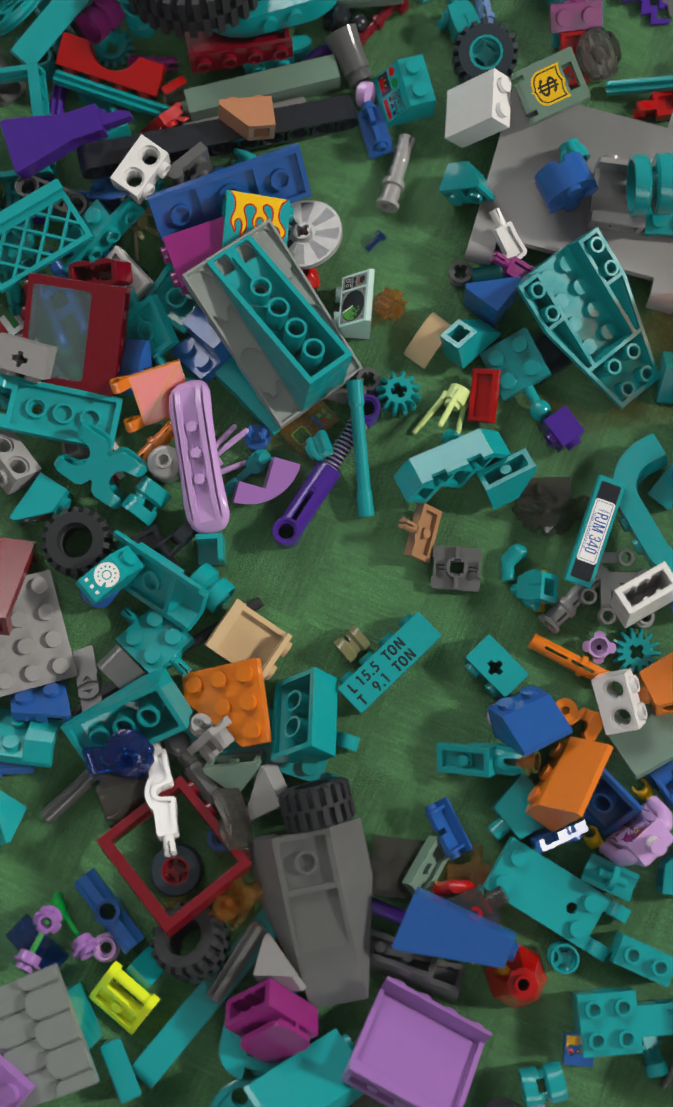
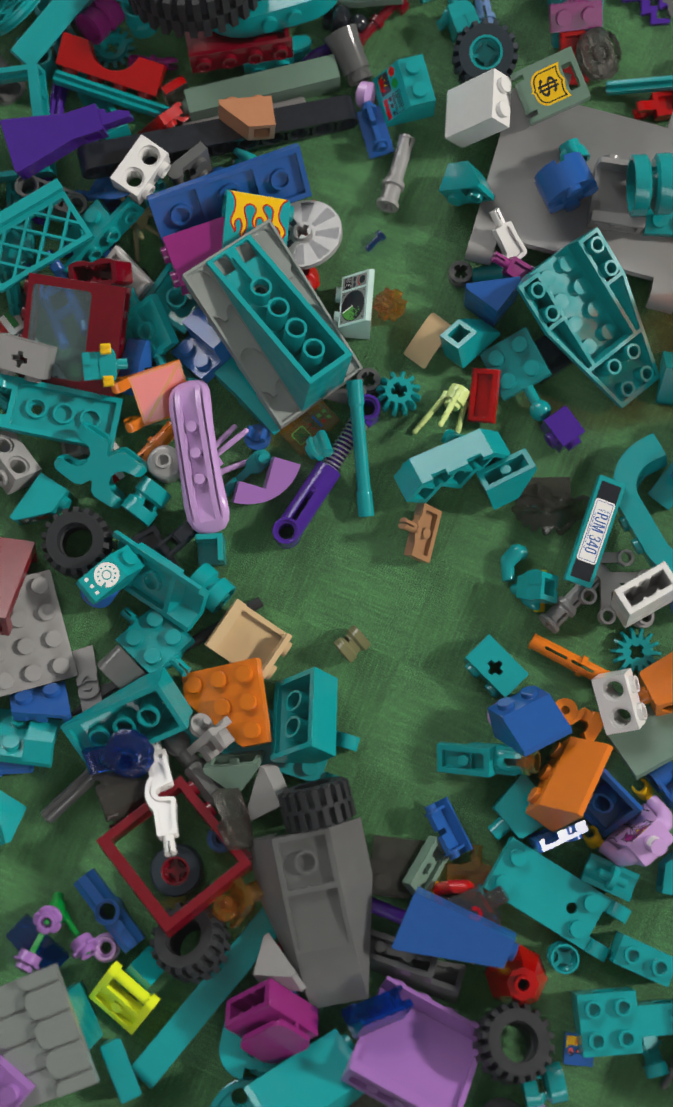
dark grey axle [206,920,266,1003] -> none
teal brick [338,611,442,714] -> none
dark grey piece [430,545,482,592] -> none
lavender plate [582,631,616,664] -> none
none -> teal piece [82,343,128,387]
none -> clear blue hinge [341,985,414,1039]
none -> black tyre [472,1002,555,1085]

